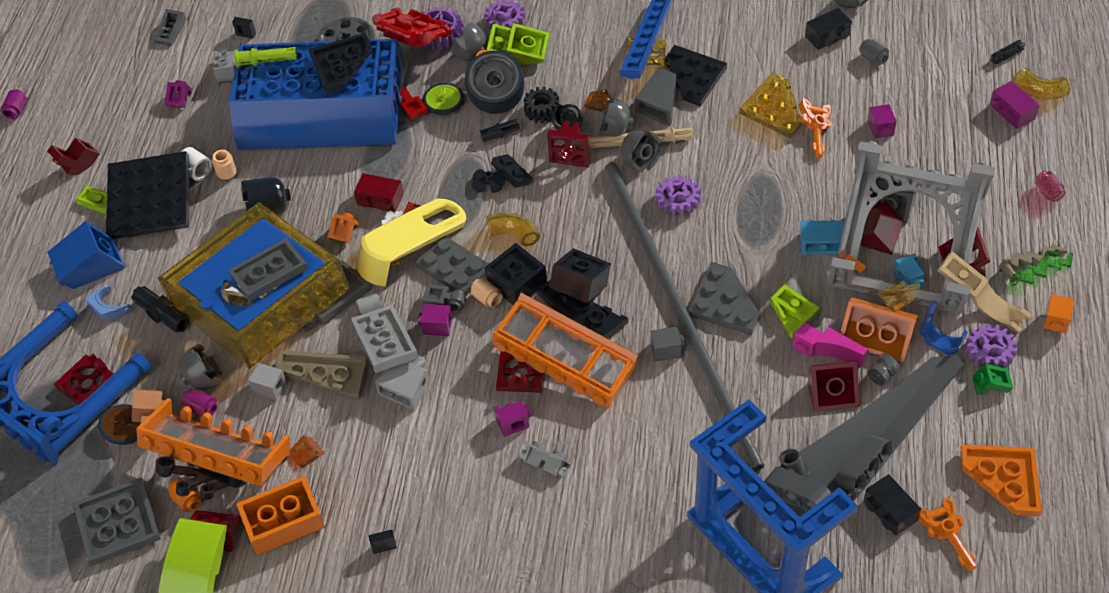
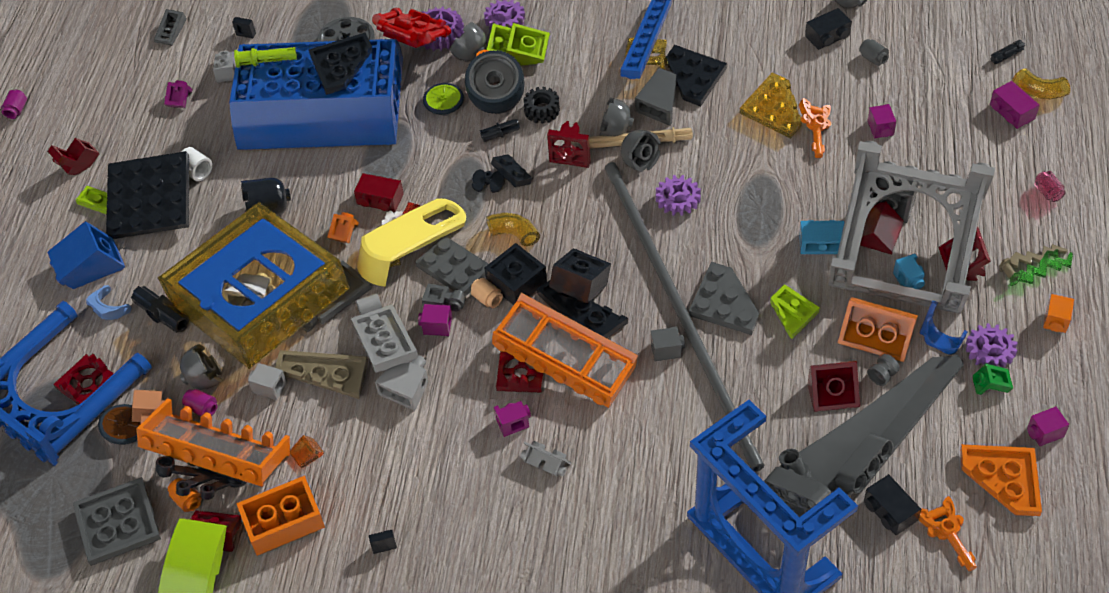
light nougat brick [212,150,236,180] -> none
dark grey plate [228,238,308,302] -> none
red plate [399,88,428,121] -> none
black hair [551,104,583,131] -> none
clear orange slope [584,89,612,112] -> none
dark pink slope [792,322,867,367] -> none
orange plate [837,250,866,273] -> none
clear yellow helmet [878,281,920,312] -> none
tan piece [937,252,1032,333] -> none
none -> magenta brick [1027,406,1069,447]

